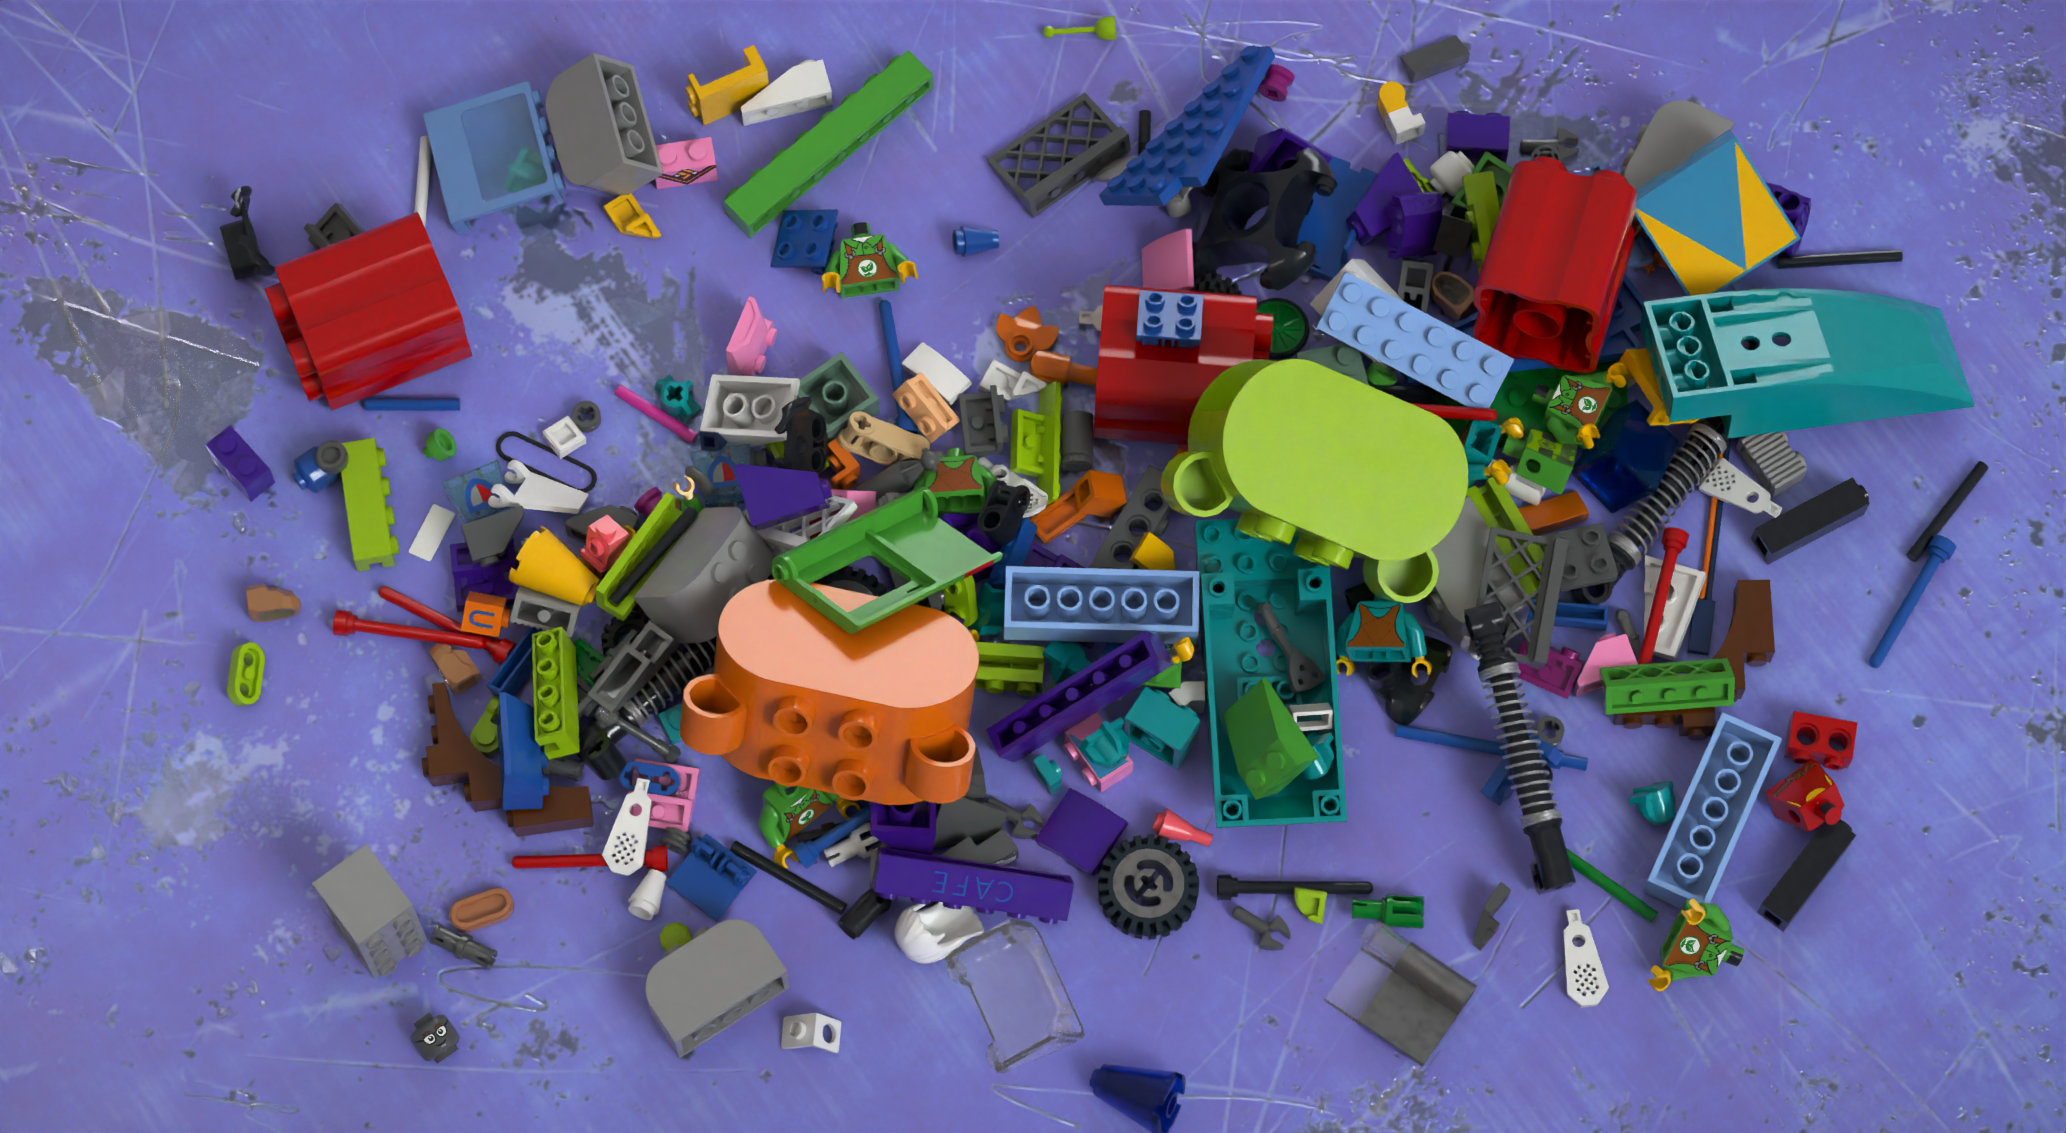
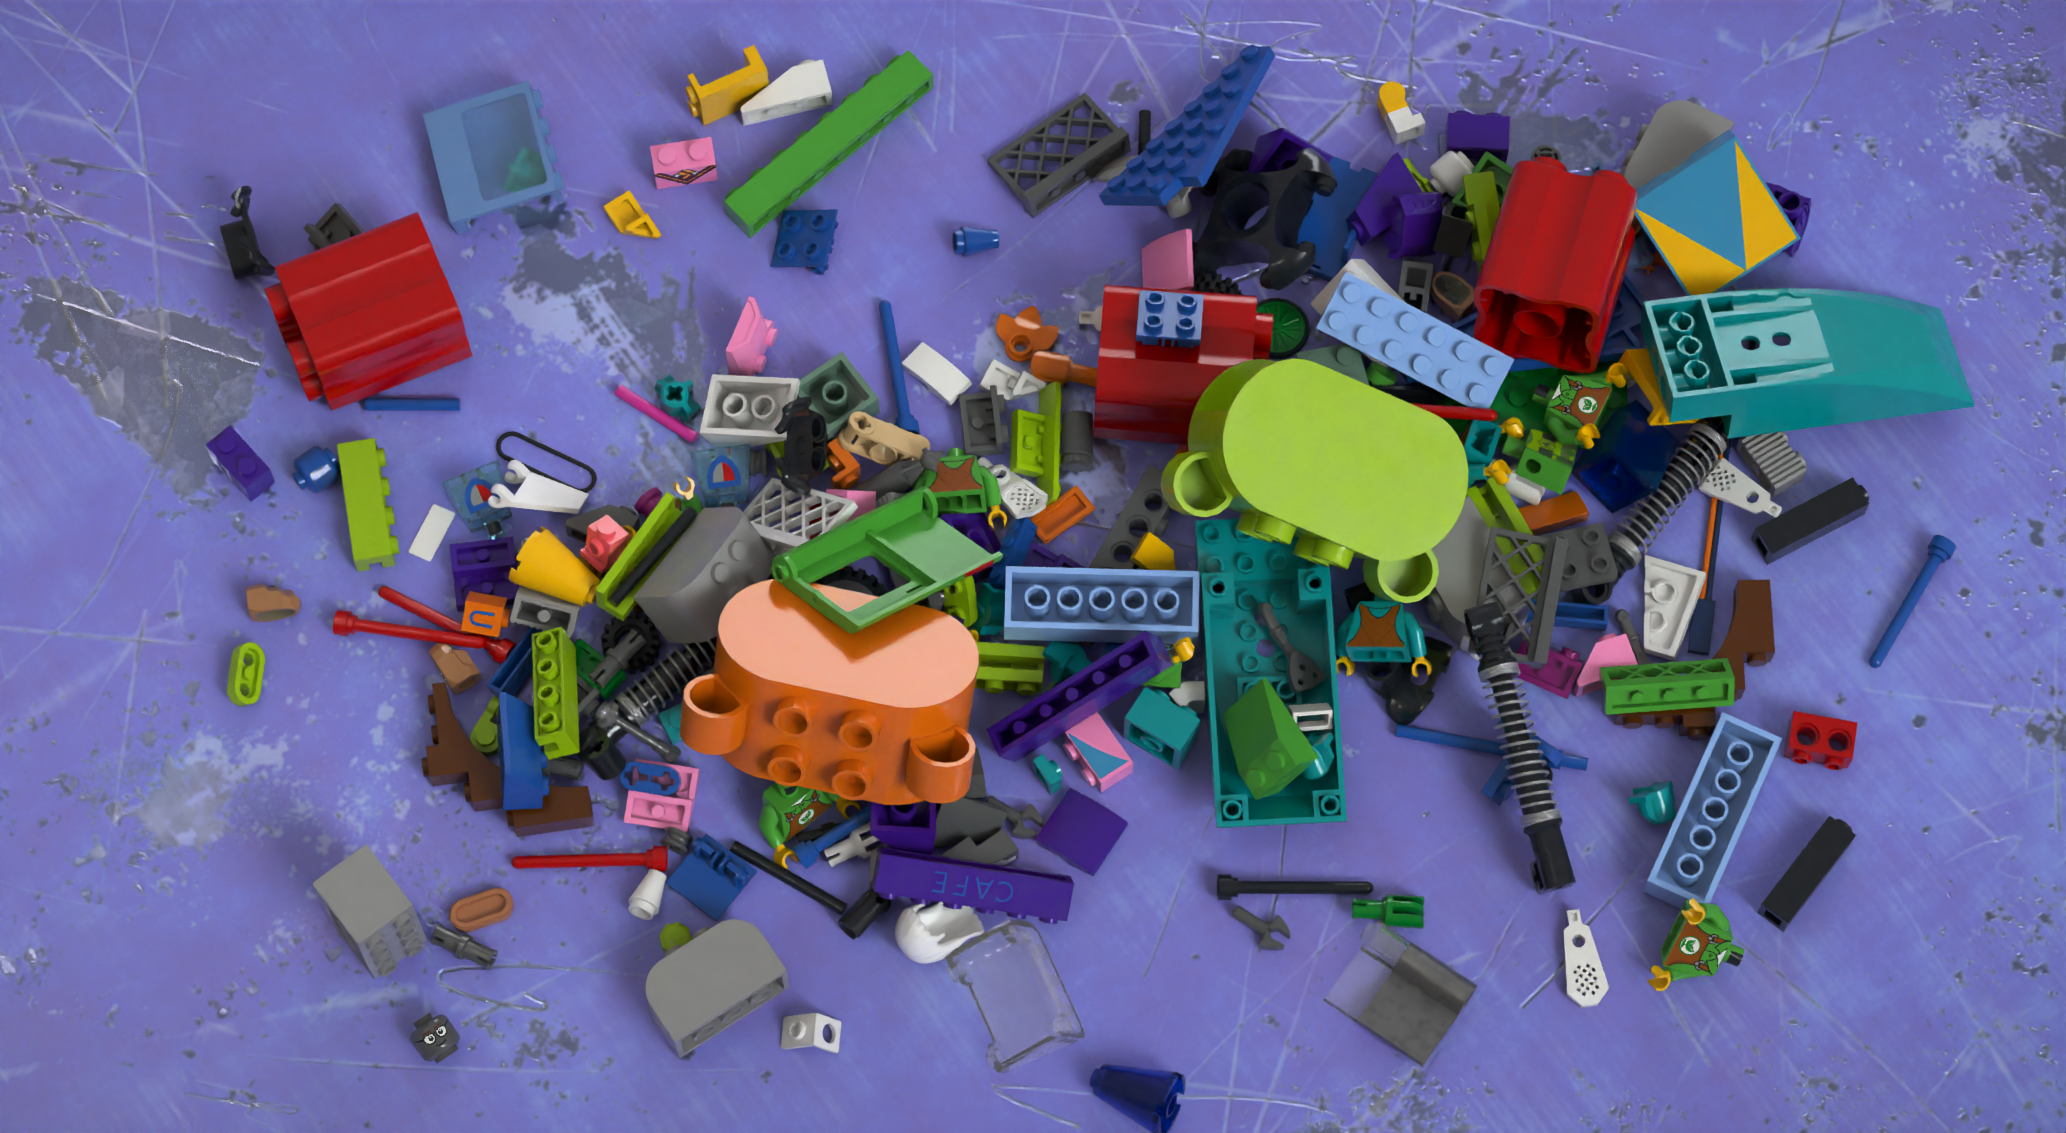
dark grey tile [315,441,349,474] -> none
white bar [414,136,432,227] -> none
bright green tile [423,428,457,462] -> none
dark grey slope [461,506,524,568] -> none
white tile [542,416,586,459] -> none
light grey brick [545,53,663,196] -> none
dark grey bush [572,401,601,433] -> none
dark grey slope [587,621,680,714] -> none
white piece [602,778,652,876] -> none
dark grey piece [685,466,715,495] -> none
dark blue piece [699,431,728,451] -> none
dark purple slope [734,464,833,531] -> none
torso [822,222,918,298] -> none
light nougat bracket [892,372,961,443] -> none
black piece [977,480,1031,545] -> none
lime hinge [1043,16,1117,41] -> none
orange brick [1073,470,1127,518] -> none
teal piece [1079,717,1129,769] -> none
wheel [1098,834,1199,940] -> none
coral cone [1152,808,1213,847] -> none
magenta wheel [1258,64,1295,102] -> none
lime tile [1293,886,1327,924] -> none
dark grey slope [1400,35,1470,83] -> none
dark grey slope [1473,882,1511,951] -> none
dark grey bar [1520,128,1579,163] -> none
dark grey bush [1535,716,1565,747] -> none
green bar [1566,848,1659,923] -> none
red piece [1638,527,1689,665] -> none
red torso [1764,759,1844,832] -> none
black bar [1777,249,1903,269] -> none
black bar [1906,461,1989,562] -> none

